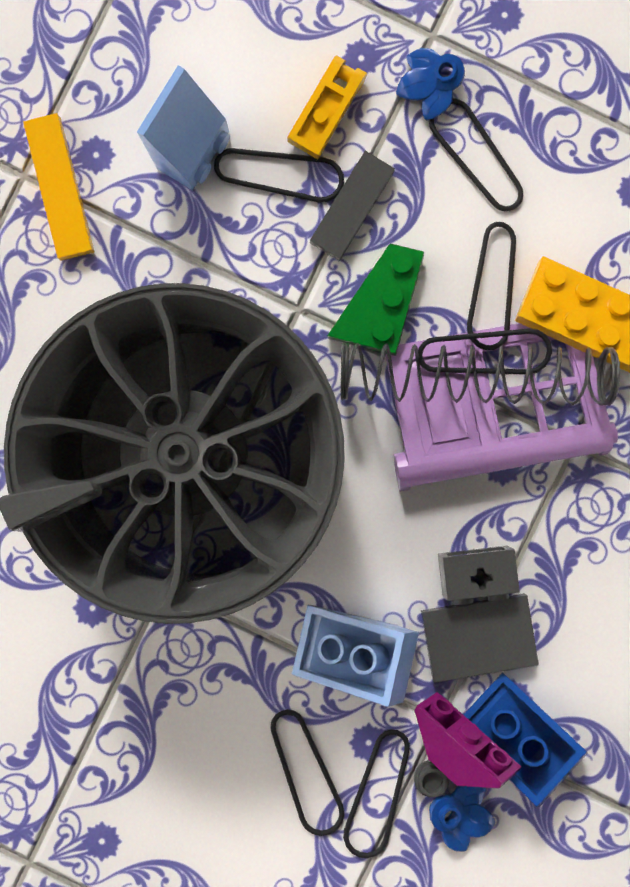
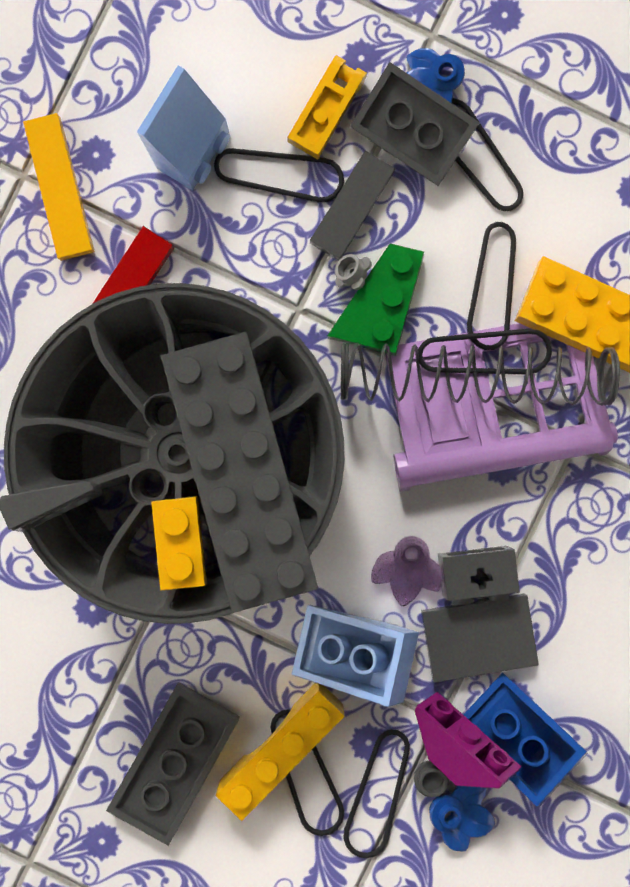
none -> red tile [92,226,175,304]
none -> dark grey plate [106,682,240,846]
none -> yellow plate [151,496,207,591]
none -> dark grey plate [160,332,318,613]
none -> yellow arch [215,683,345,821]
none -> light grey plate [335,254,372,290]
none -> dark grey plate [350,62,480,187]
none -> clear purple plate [371,536,442,606]

